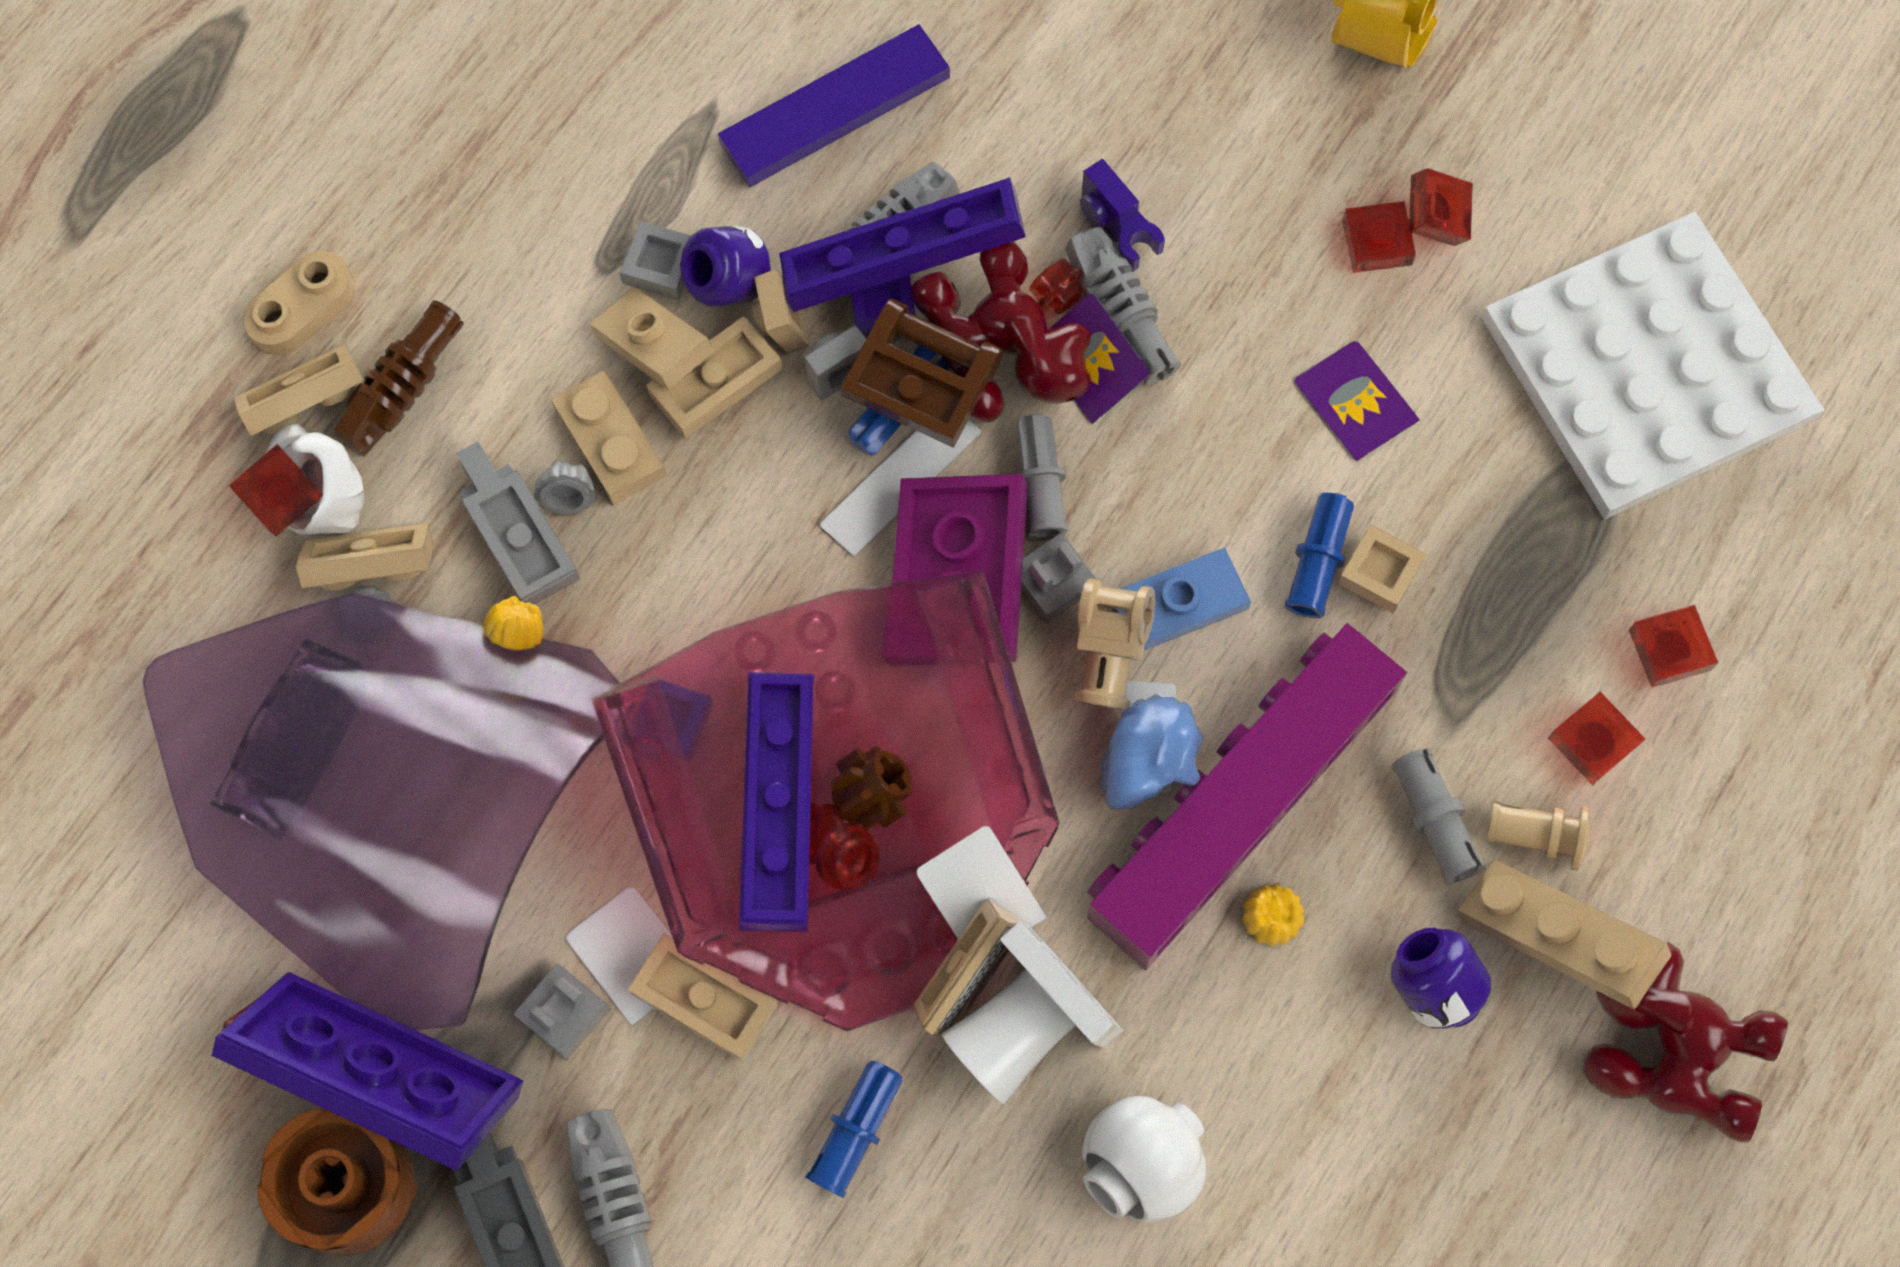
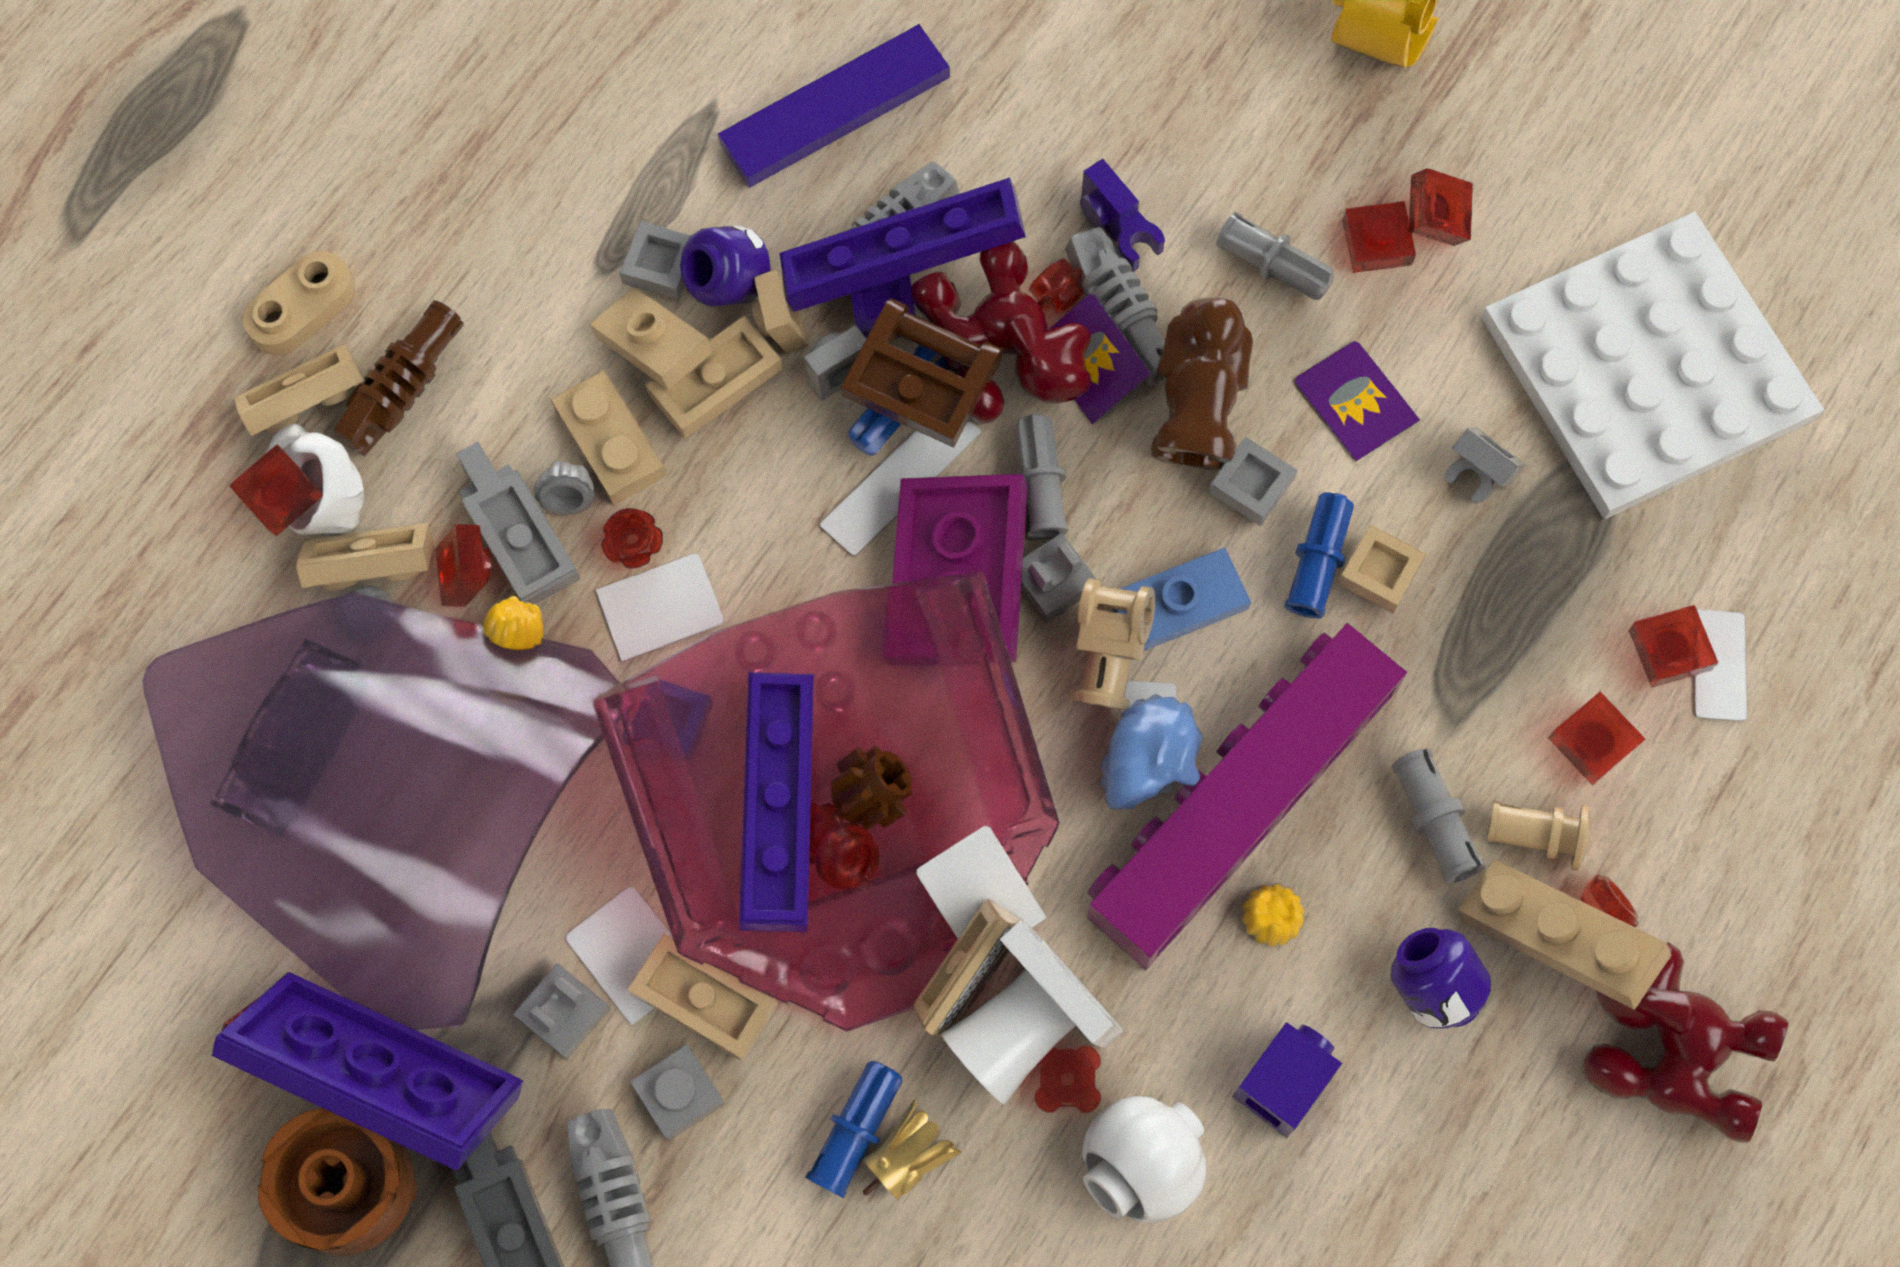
none -> clear red plate [435,524,491,607]
none -> white sticker [595,554,724,662]
none -> clear red plate [601,508,663,569]
none -> light grey plate [630,1044,726,1141]
none -> pearl gold piece [862,1098,962,1200]
none -> clear red plate [1034,1045,1101,1113]
none -> reddish brown animal [1151,297,1253,470]
none -> light grey plate [1209,437,1298,527]
none -> light grey axle [1216,212,1334,300]
none -> dark purple brick [1232,1022,1343,1138]
none -> light grey tile [1444,427,1526,504]
none -> clear red piece [1580,874,1639,928]
none -> white sticker [1694,609,1747,721]

